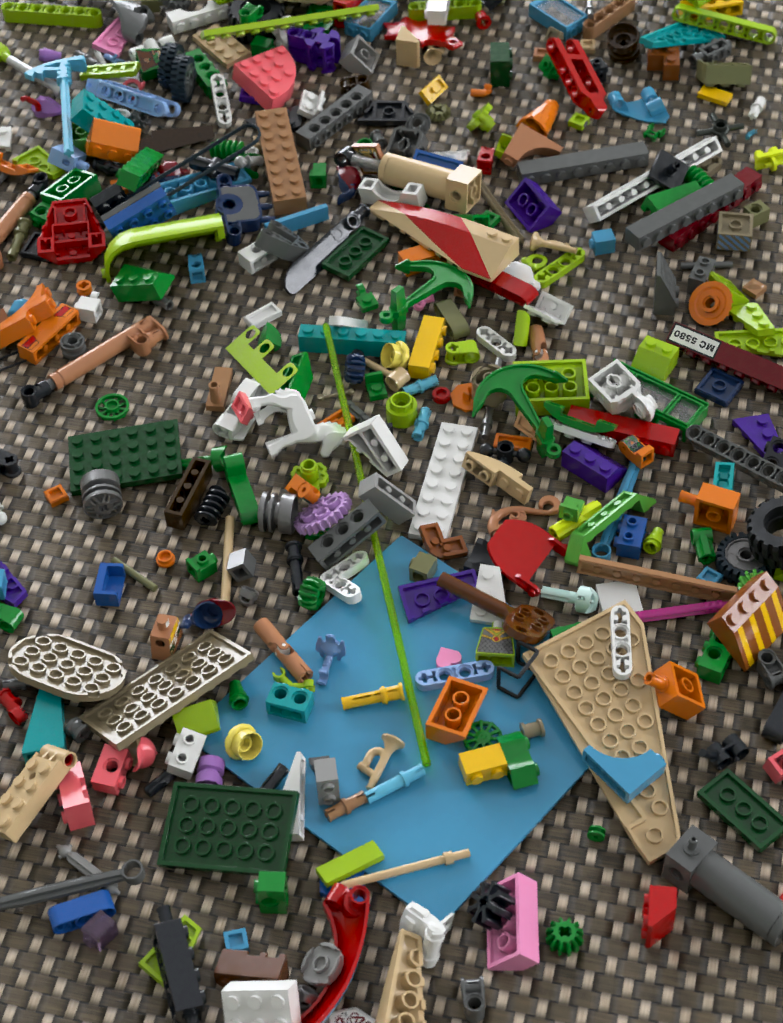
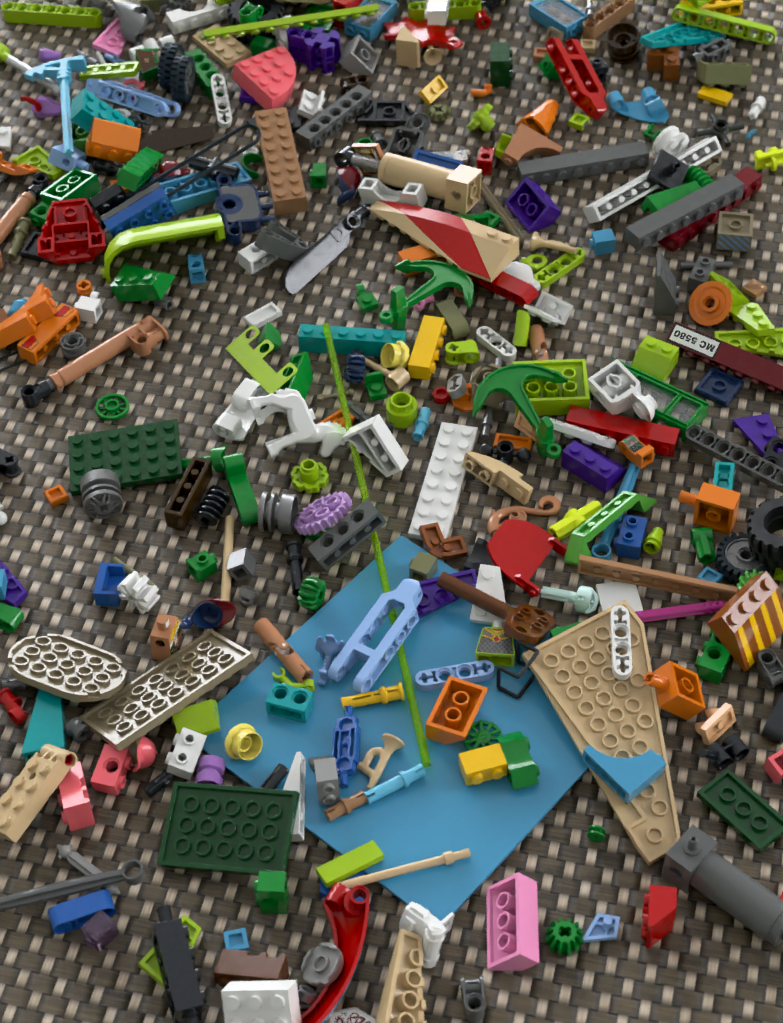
orange plate [156,550,176,568] -> none
medium nougat piece [206,367,233,412] -> none
green piece [209,139,245,161] -> none
green cone [229,680,249,710] -> none
coral plate [231,391,255,425] -> none
light grey pin [234,155,264,169] -> none
dark azure tile [264,203,329,232] -> none
orange leg [284,473,320,504] -> none
white beam [320,551,370,604] -> none
dark green plate [321,225,389,281] -> none
white beam [329,316,368,328] -> none
light grey brick [358,472,416,525] -> none
medium azure pin [401,375,439,396] -> none
bright pink tile [436,647,462,668] -> none
black gear [467,881,516,931] -> none
dark tan bush [519,718,545,739] -> none
green slope [543,401,618,433] -> none
bright green bracket [559,496,585,523] -> none
olive brick [743,199,770,228] -> none
none -> white gear [117,571,161,614]
none -> light blue piece [328,578,423,693]
none -> blue piece [331,705,361,789]
none -> light grey beam [447,373,466,399]
none -> light blue piece [583,913,620,943]
none -> white wheel [652,126,689,157]
none -> light nougat tile [695,703,736,746]

